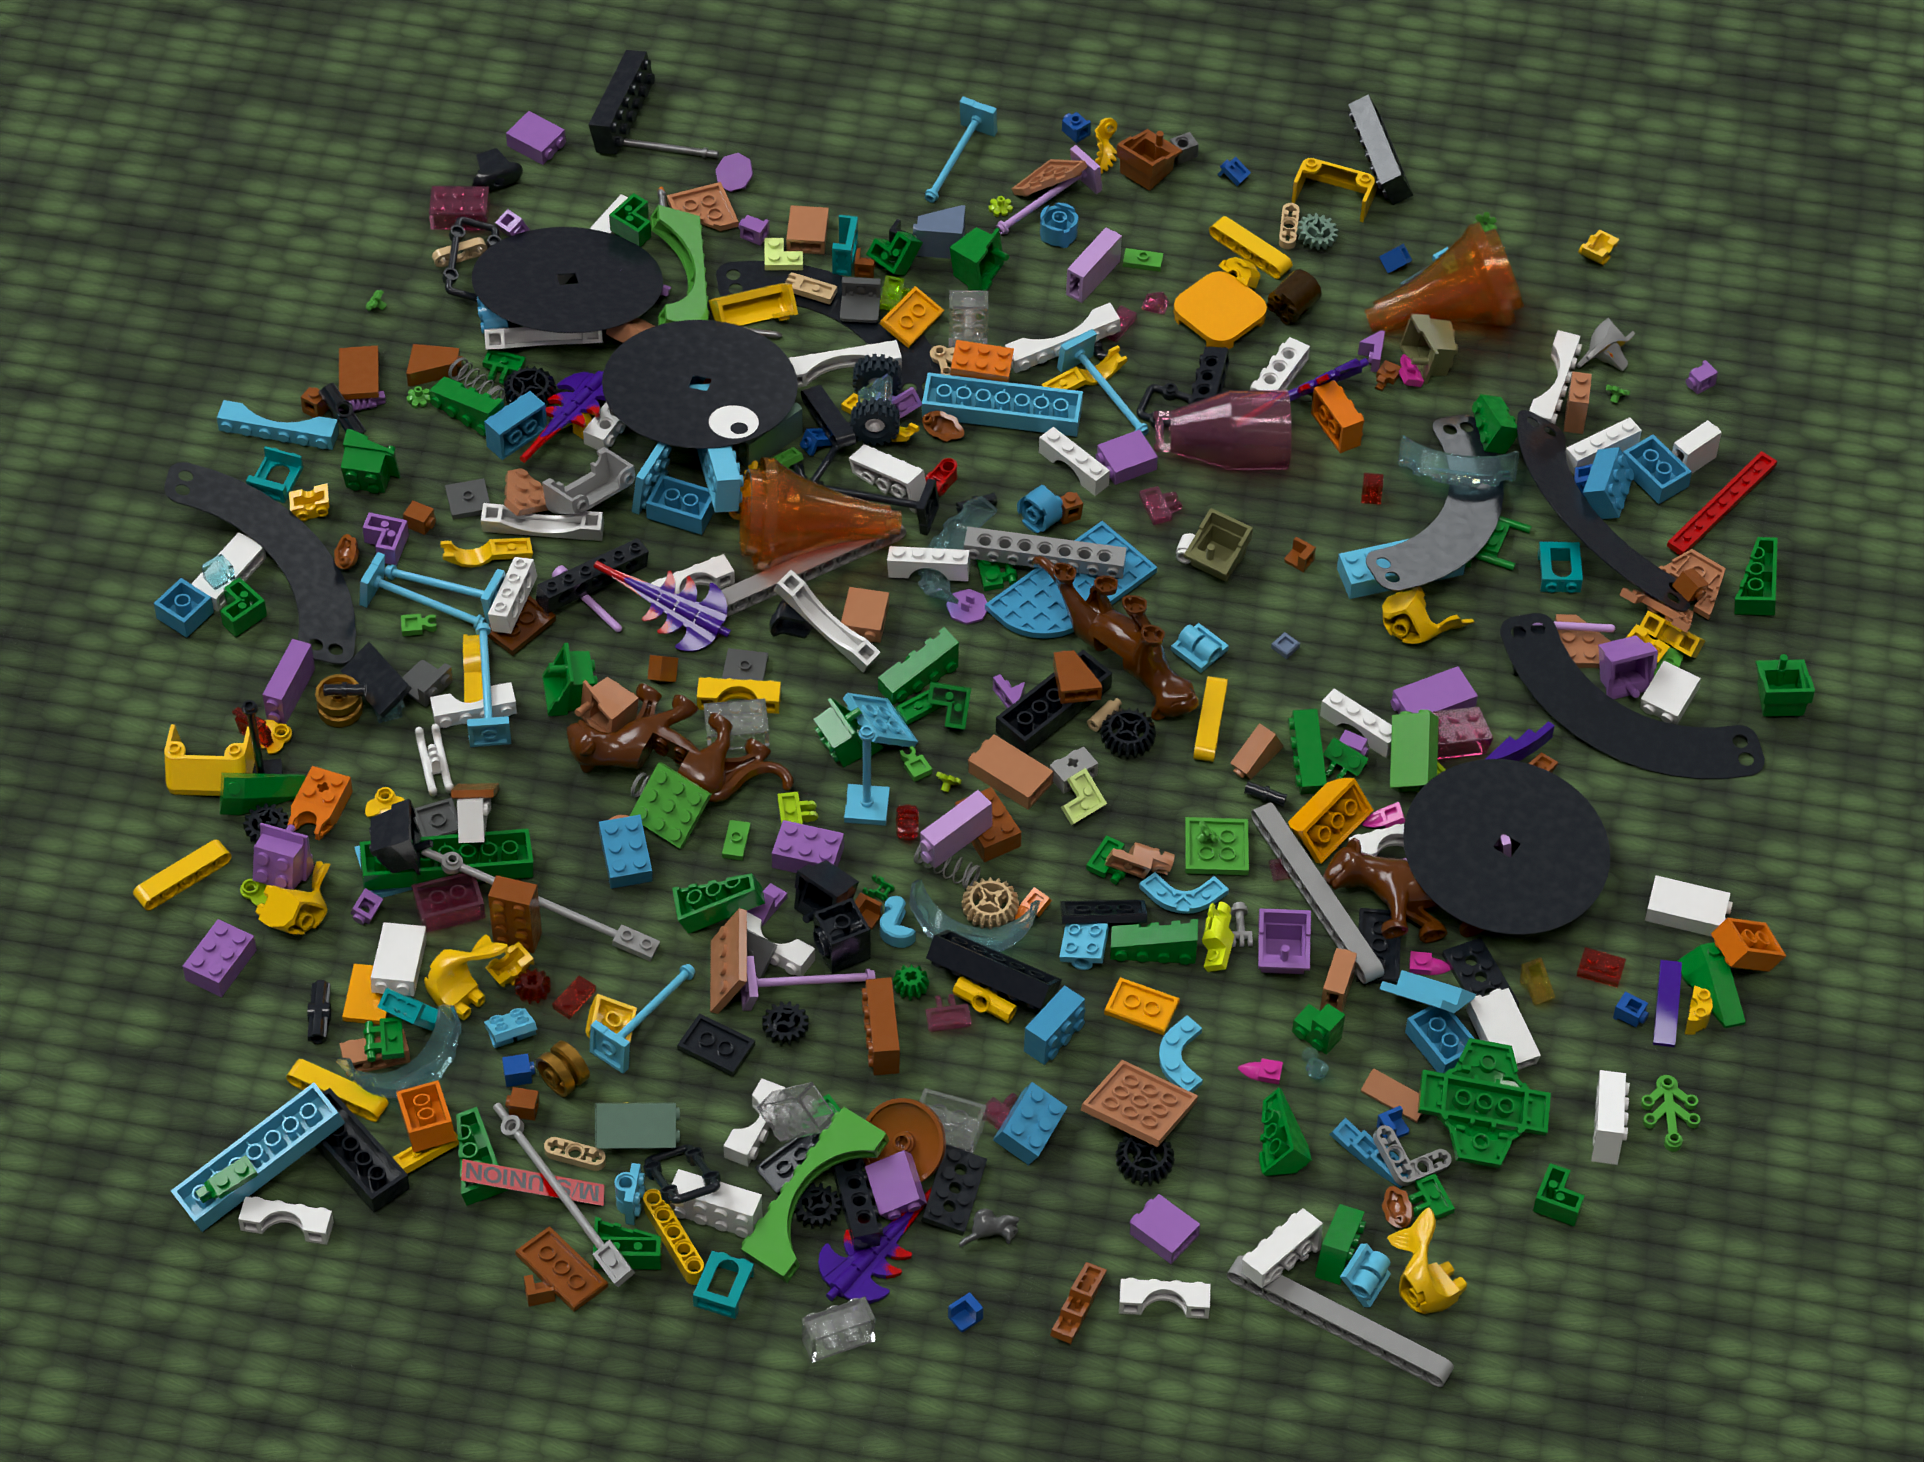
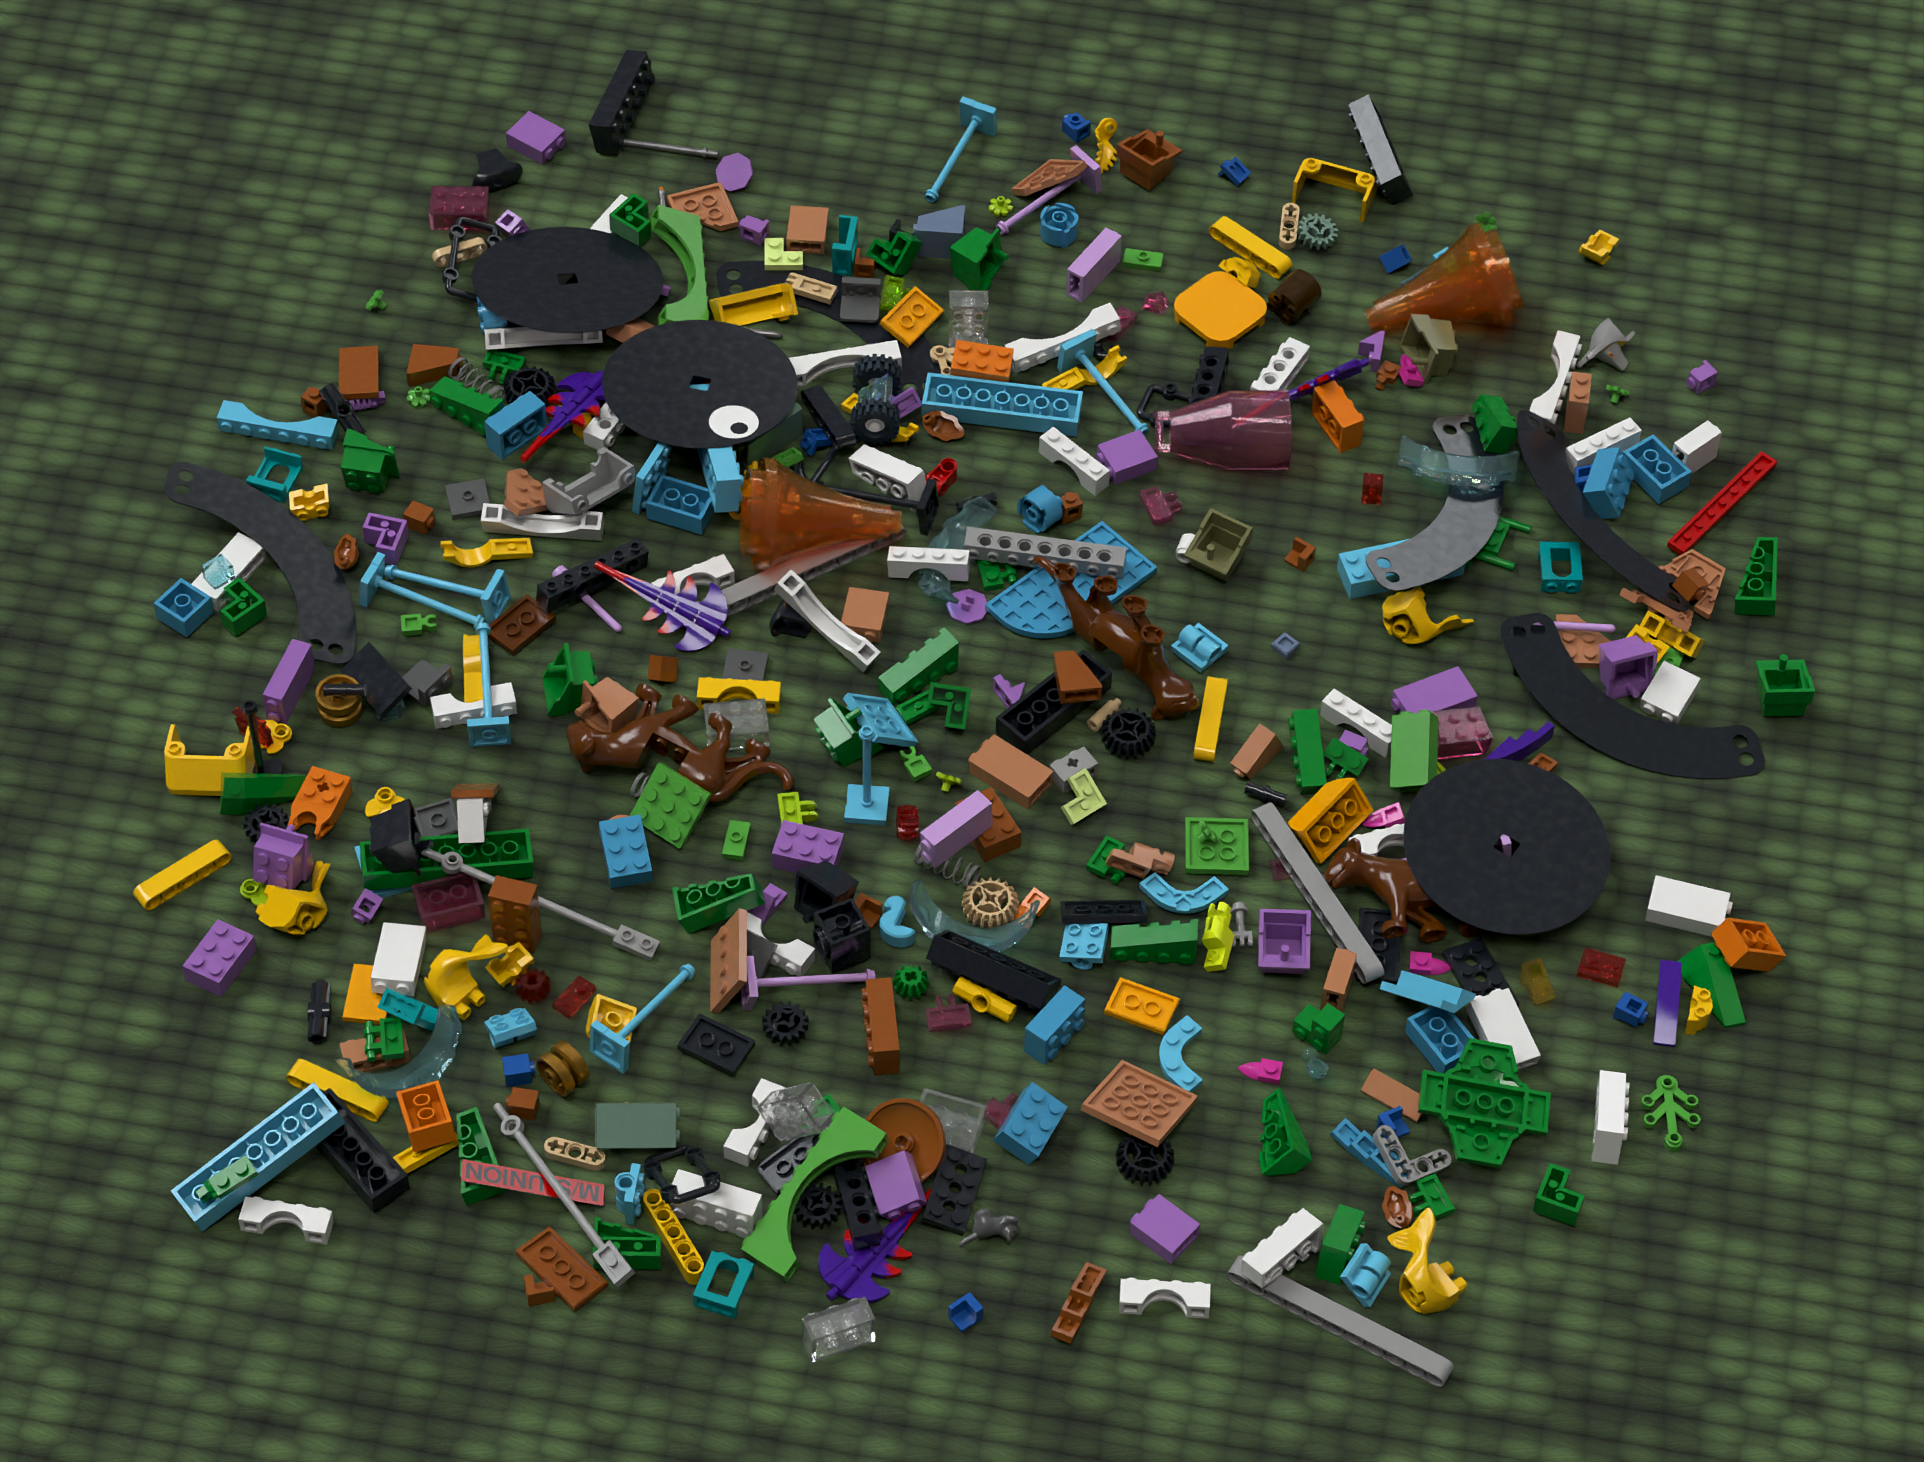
white piece [415,724,454,797] -> none
white brick [488,557,537,634] -> none
green piece [862,875,895,901] -> none
flat silver brick [1170,132,1199,164] -> none

